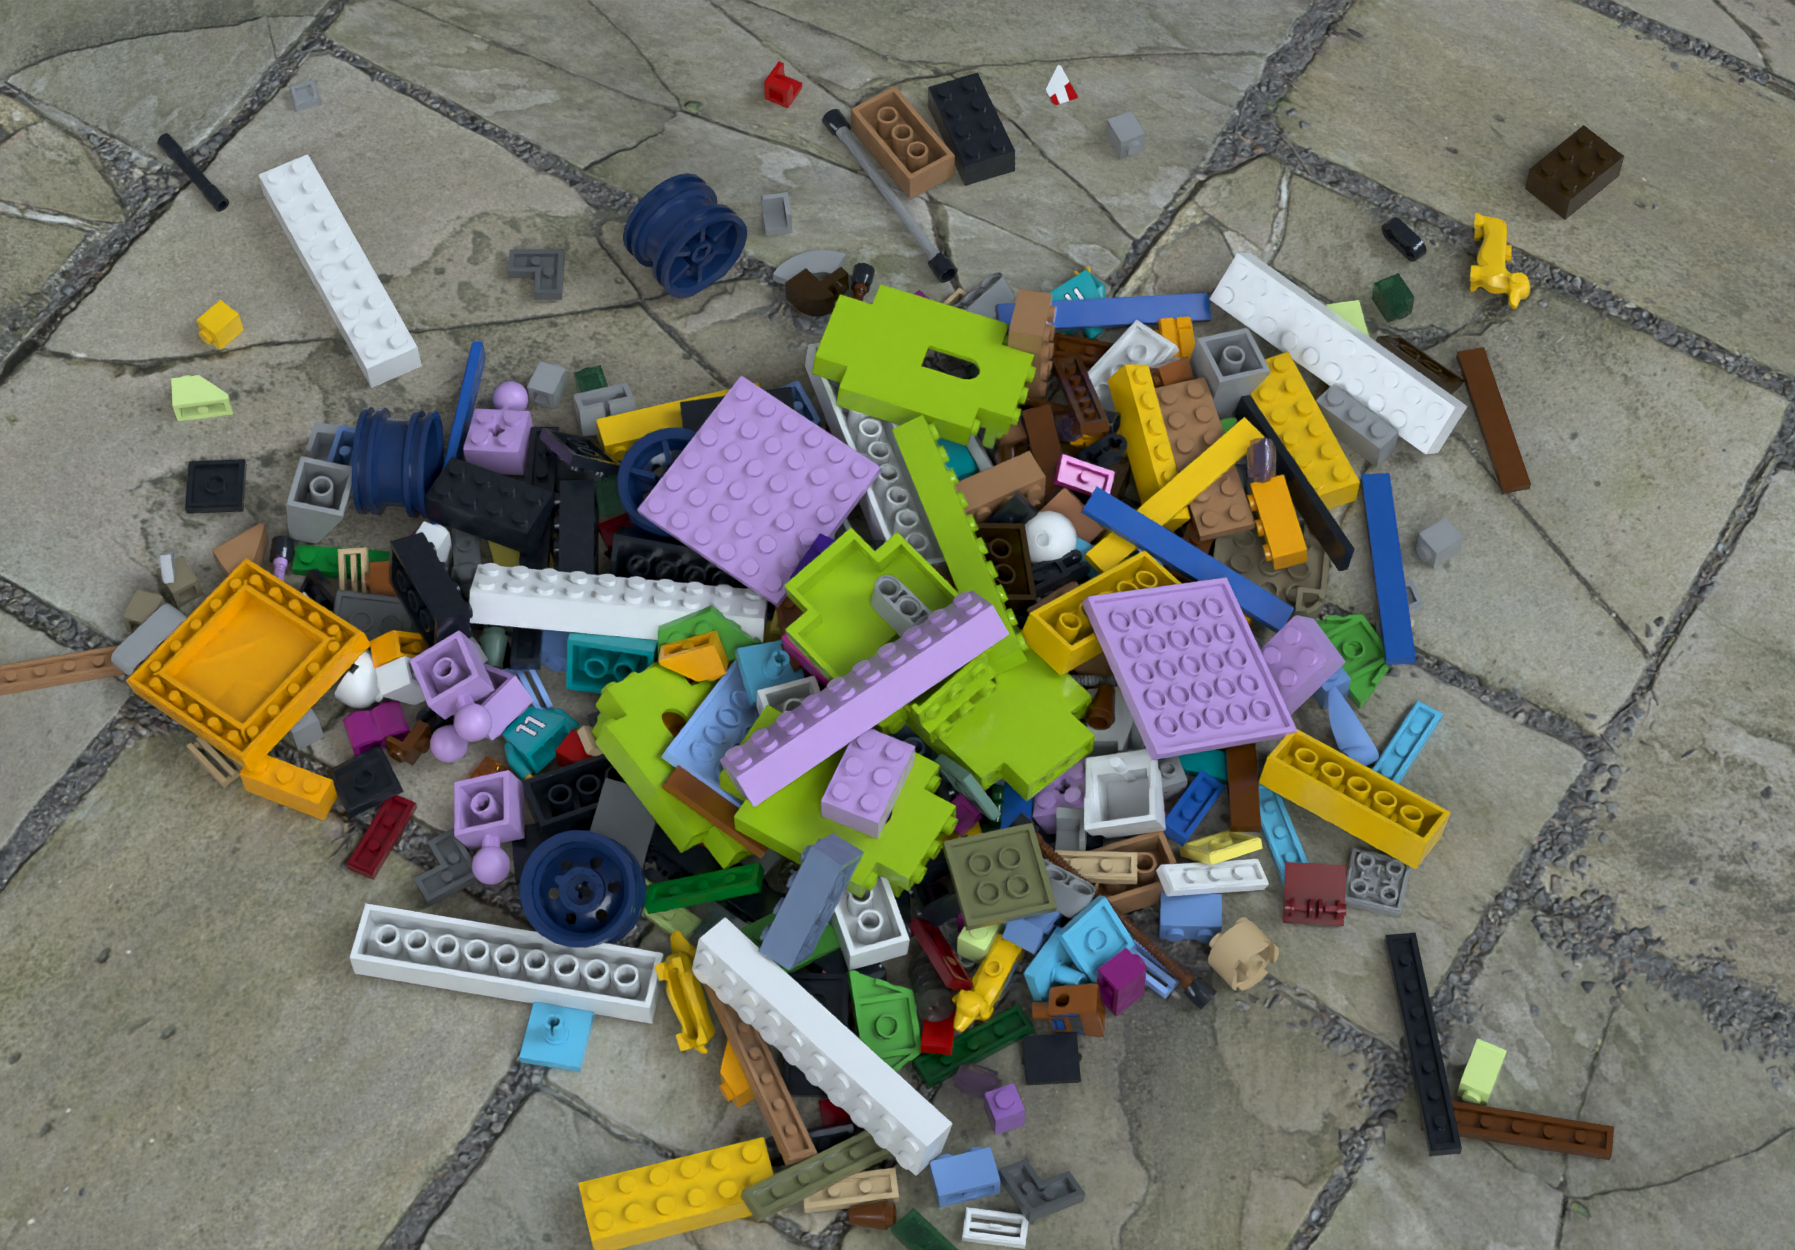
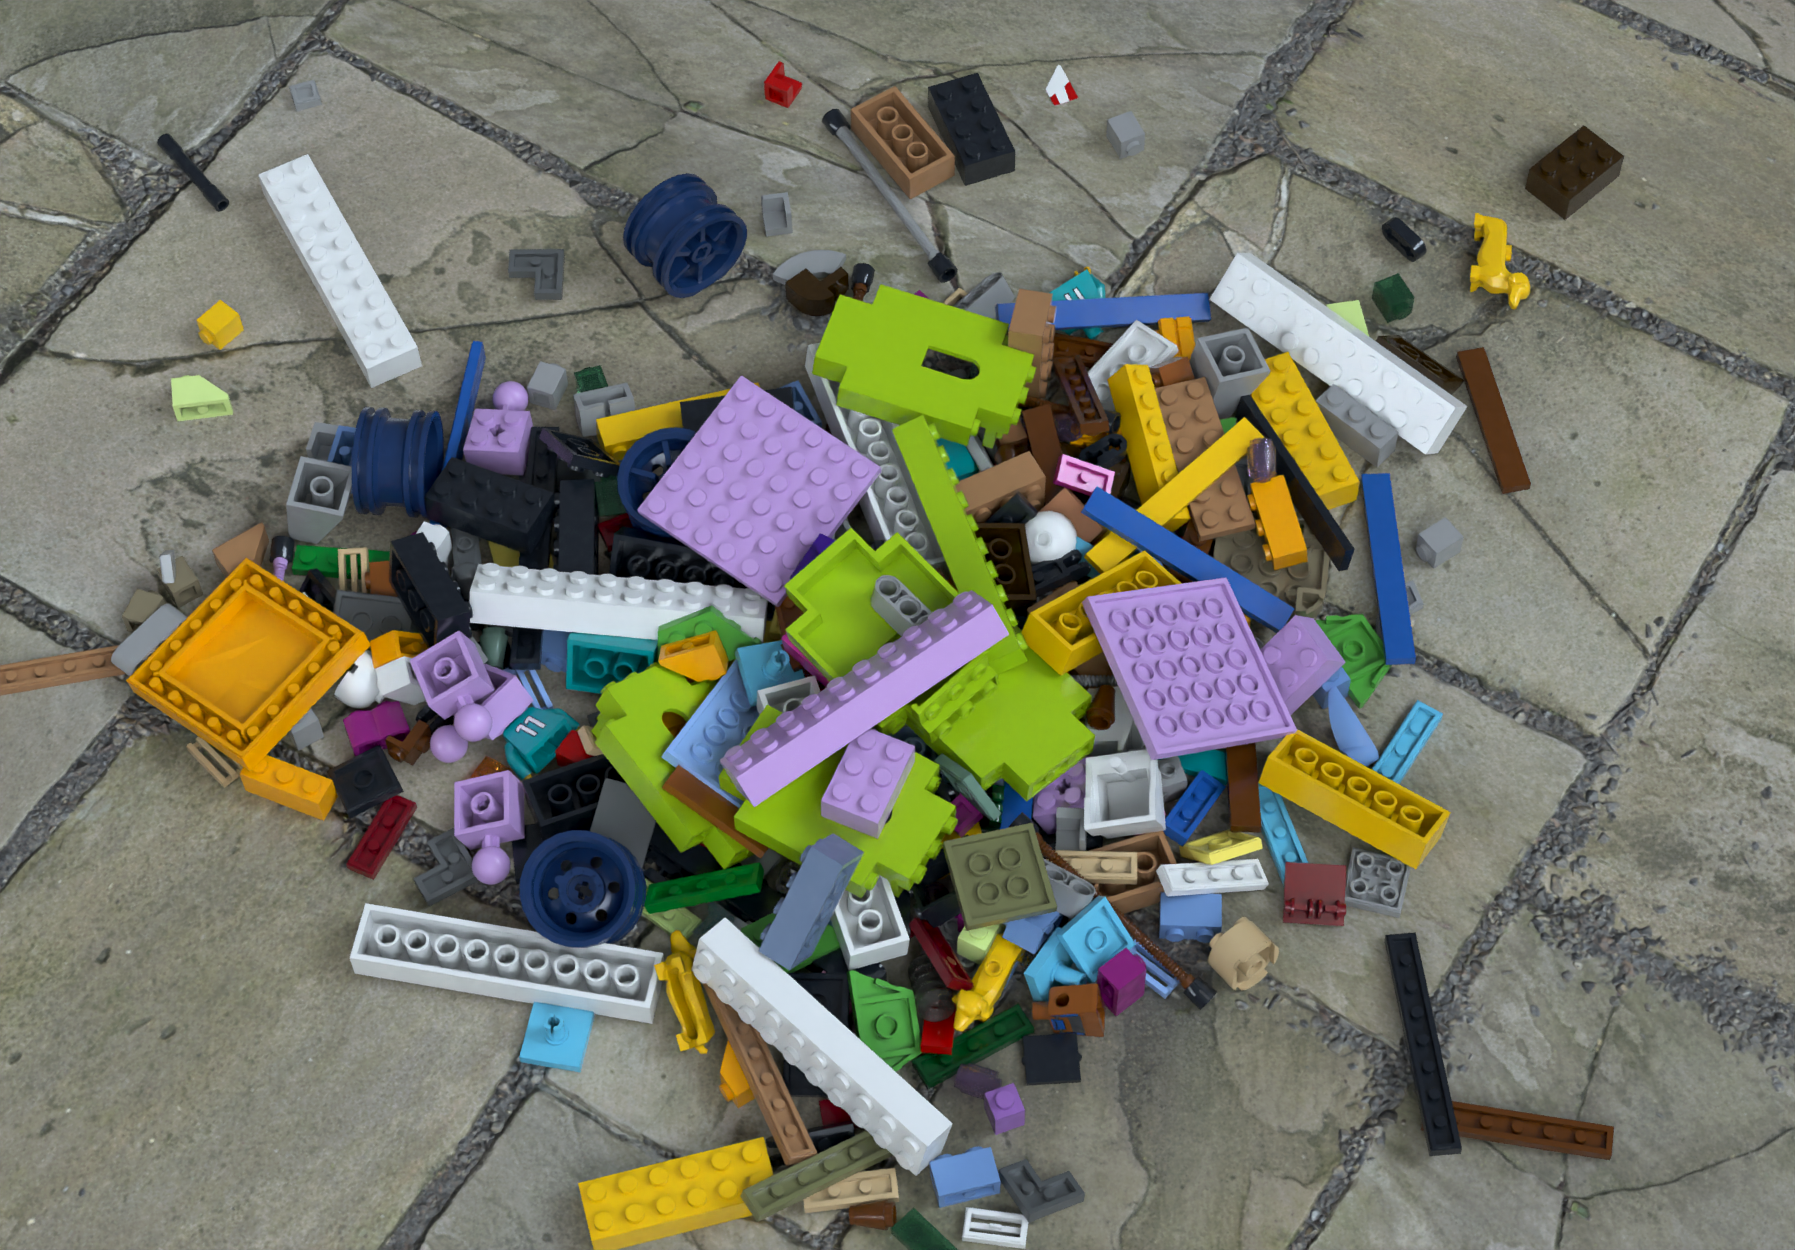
black plate [185,459,247,514] -> none
yellowish green slope [1456,1038,1507,1106] -> none

